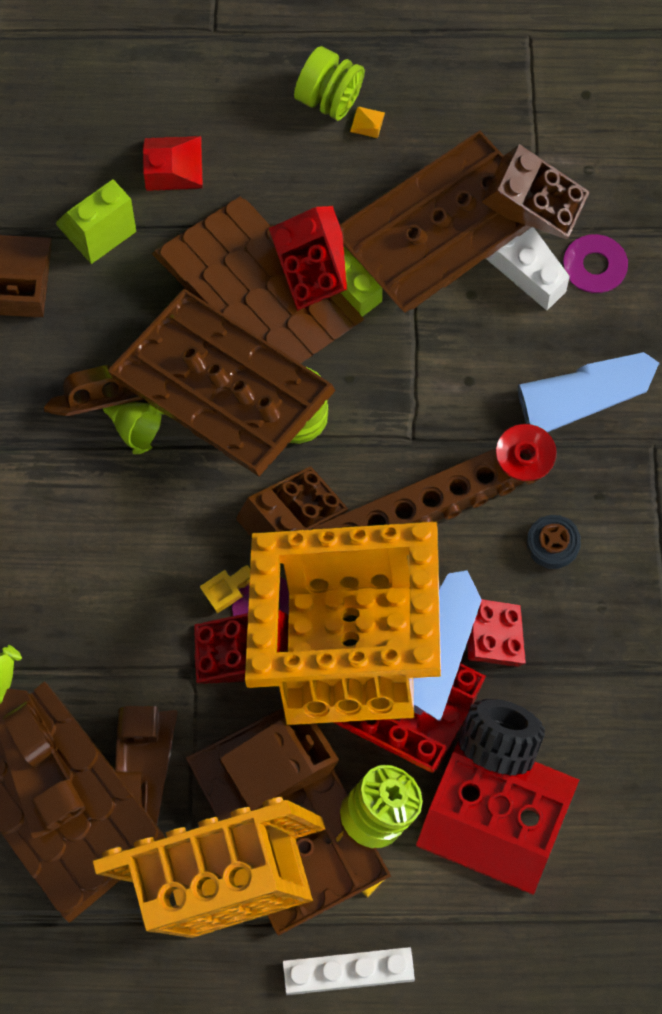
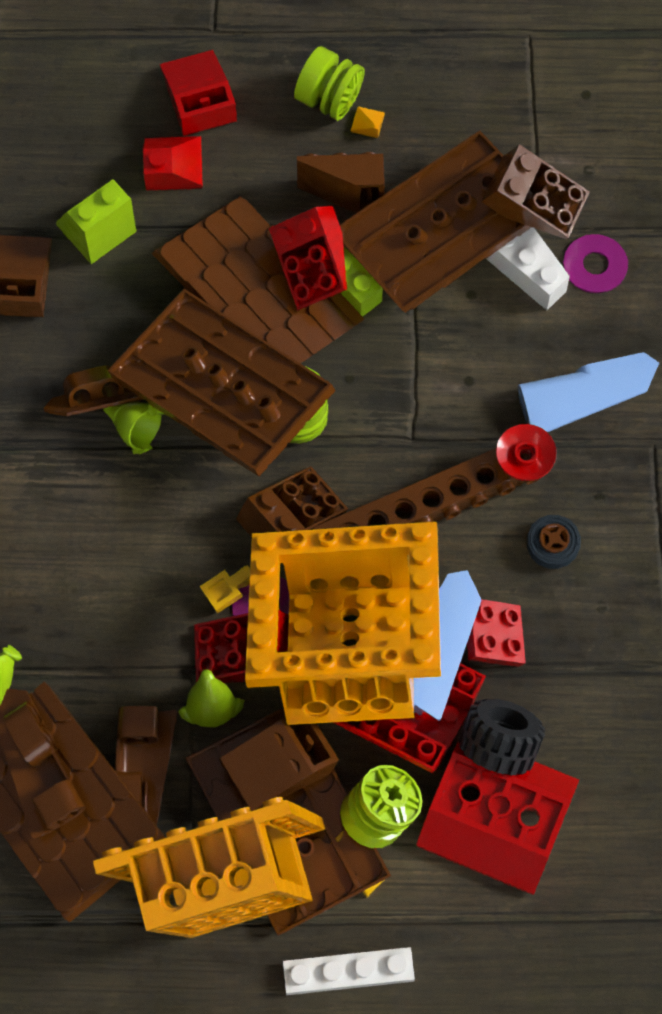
none -> red slope [160,50,237,136]
none -> lime hat [178,670,244,727]
none -> reddish brown slope [297,152,385,213]

